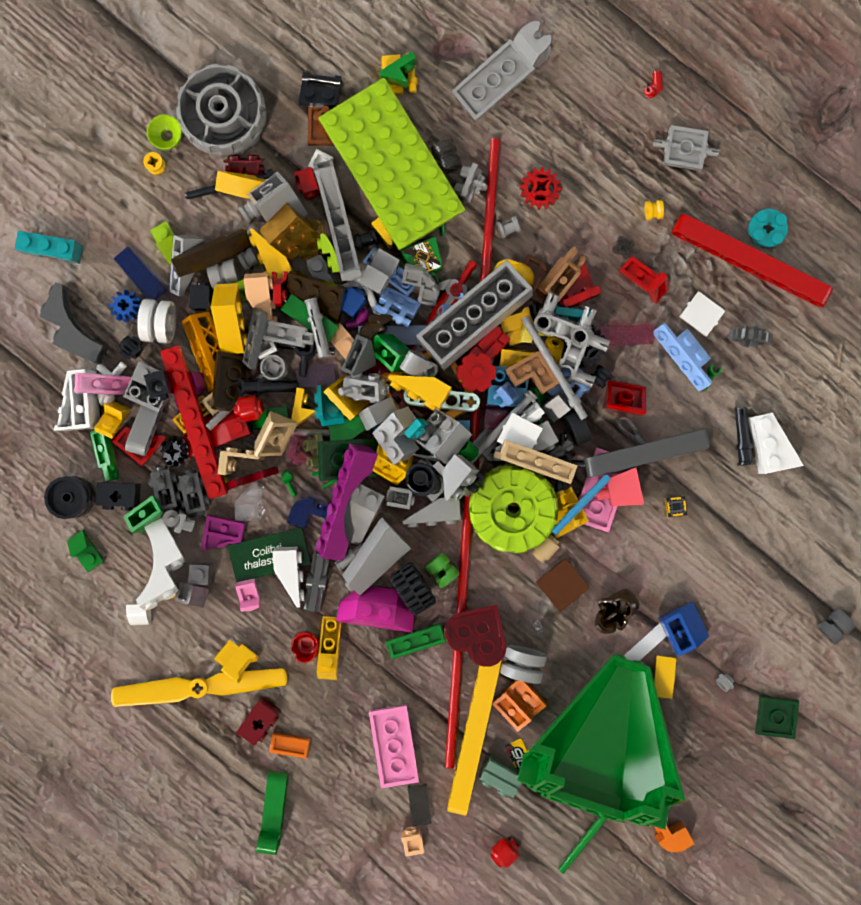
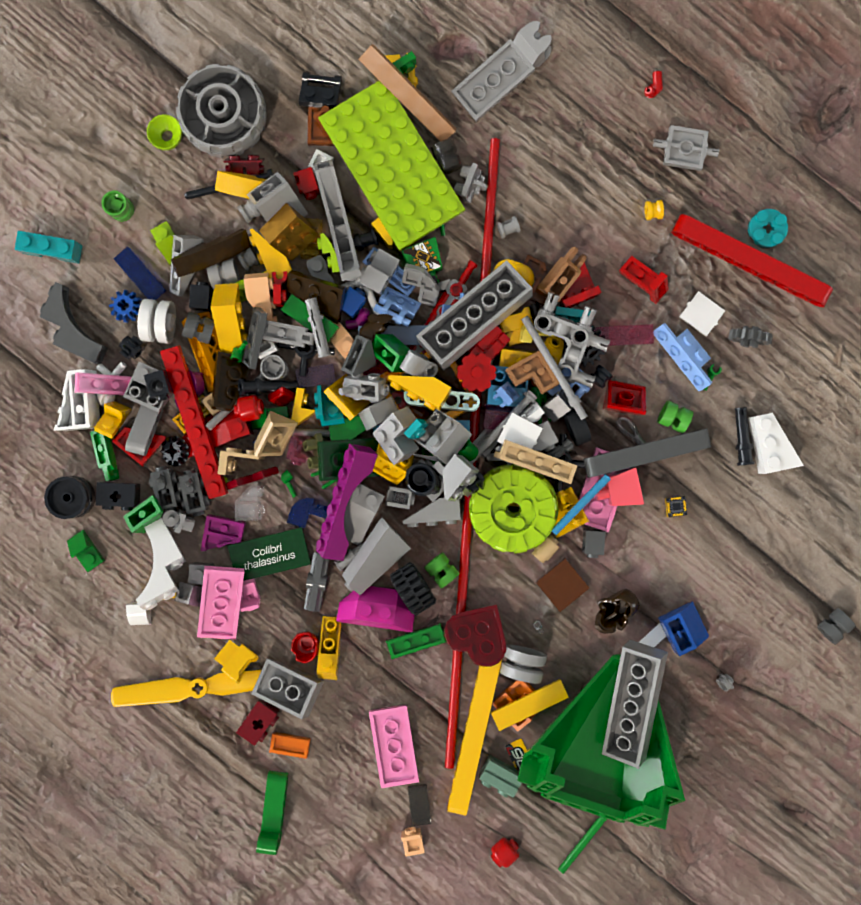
yellow wheel [143,152,166,175] -> none
white slope [273,546,305,608] -> none
red gear [519,167,562,210] -> none
clear smoke plate [612,236,635,258] -> none
yellow slope [654,656,676,699] -> none
orange brick [654,821,695,852] -> none
dark green tile [755,695,799,739] -> none
none -> bright green wheel [101,190,134,222]
none -> dark grey wheel [181,312,215,344]
none -> bright pink plate [197,566,244,640]
none -> green hand [230,340,248,362]
none -> light grey slope [252,658,324,719]
none -> red tile [268,387,295,407]
none -> medium nougat tile [358,43,456,144]
none -> yellow tile [490,679,569,731]
none -> dark grey brick [582,529,606,558]
none -> light grey brick [602,640,668,769]
none -> bright green wheel [657,400,693,434]

